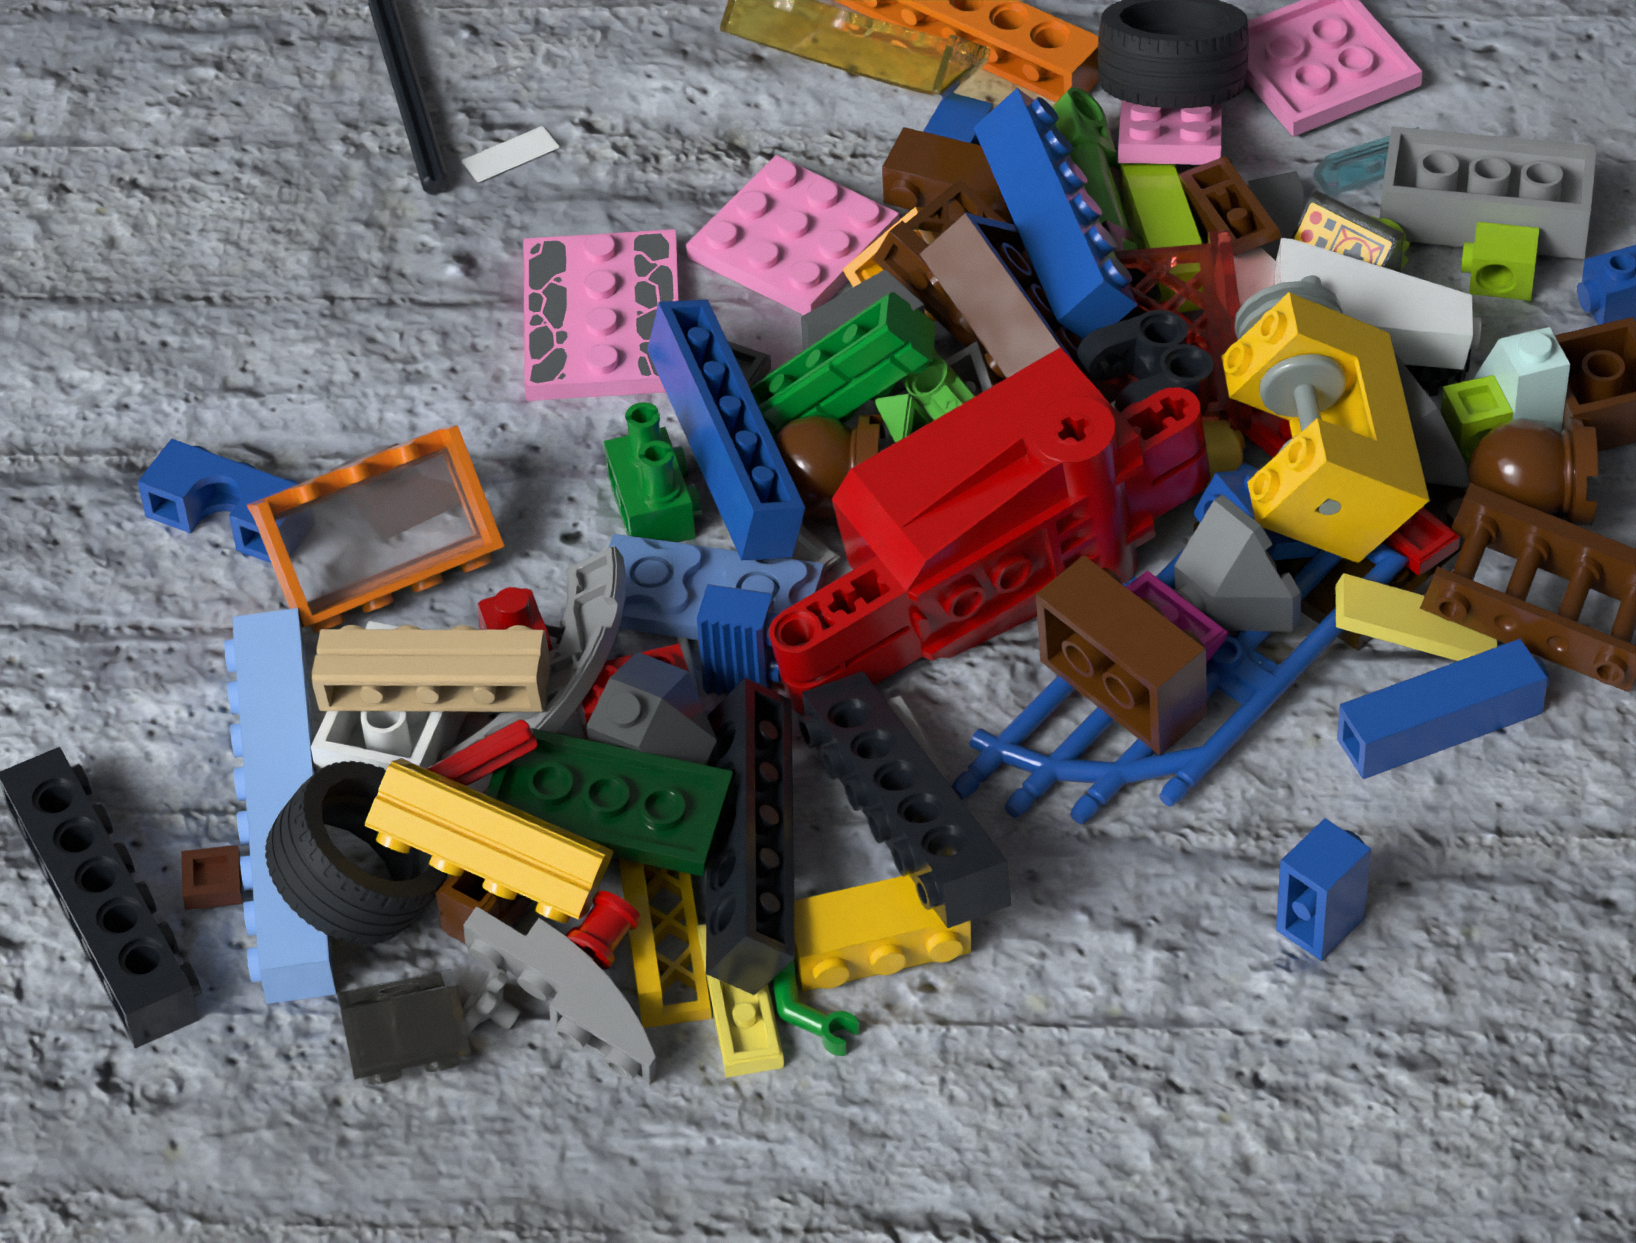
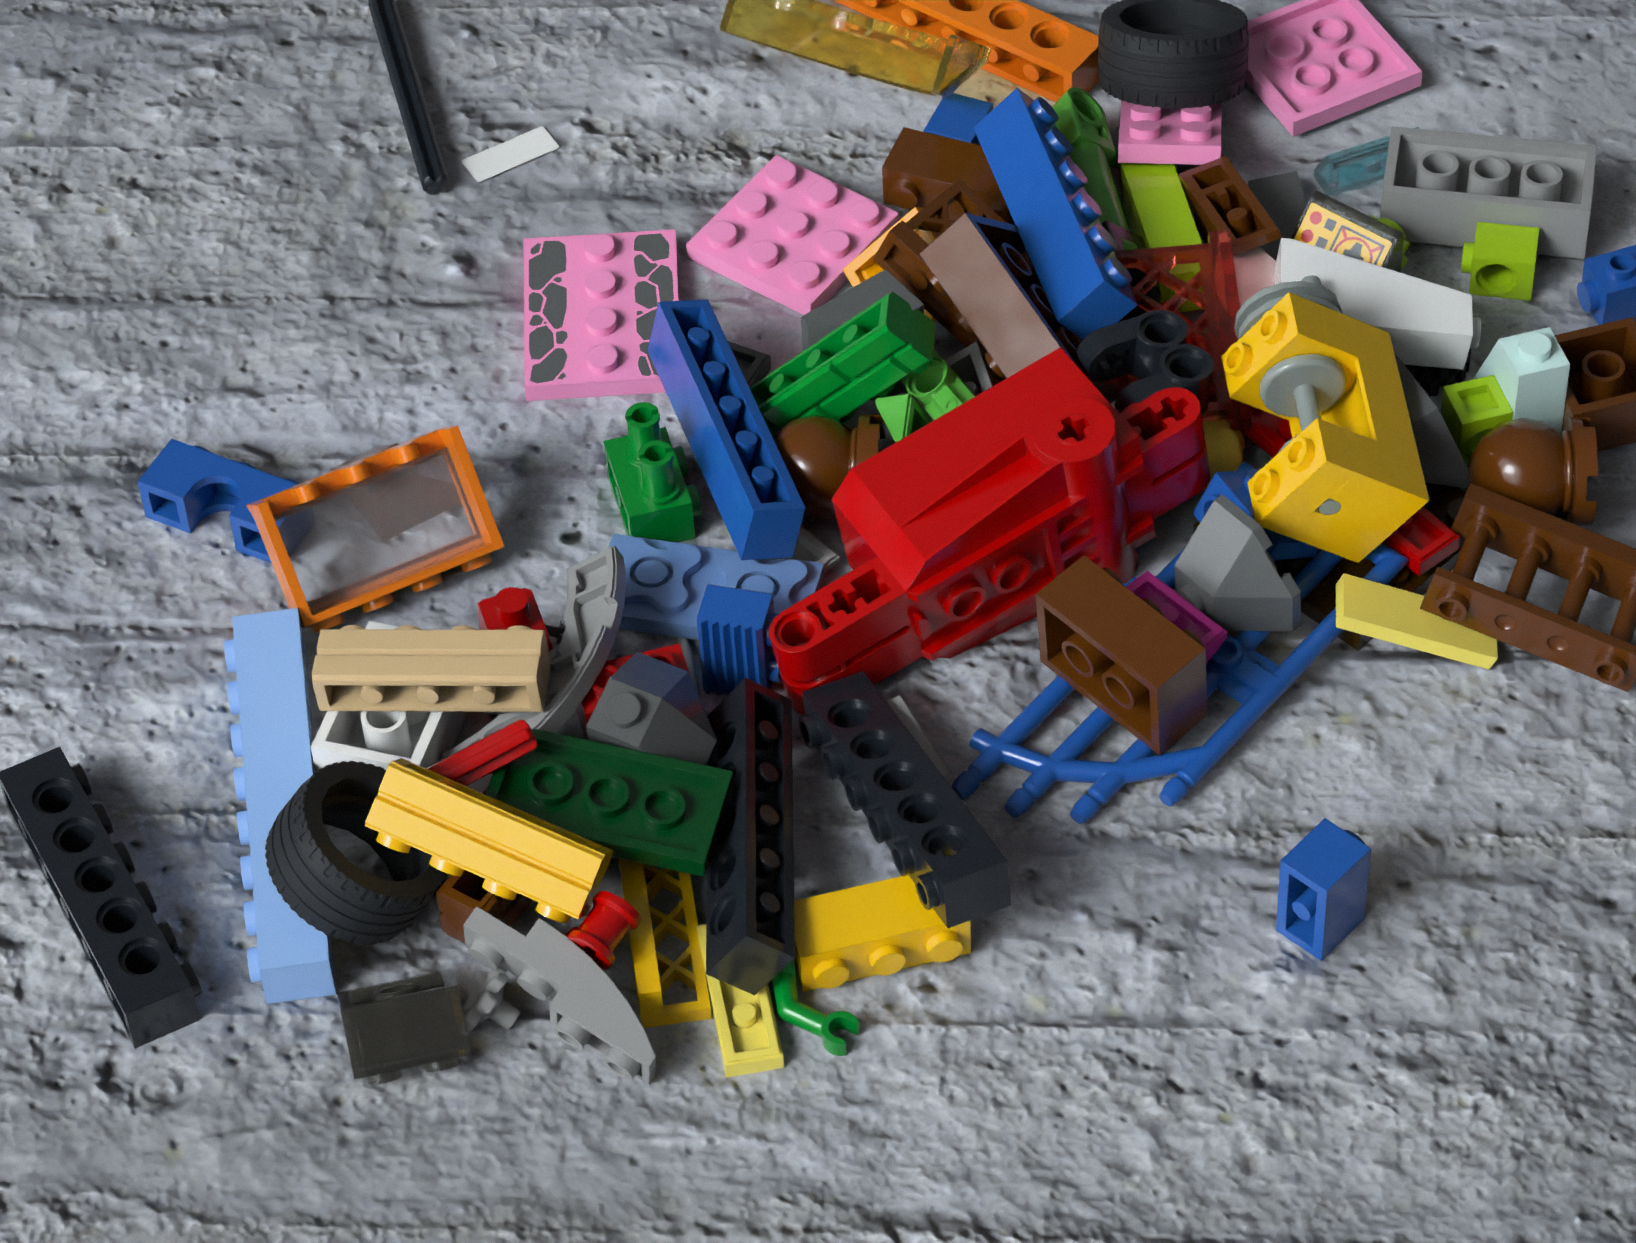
copper plate [181,845,243,910] -> none
blue brick [1337,639,1550,779] -> none

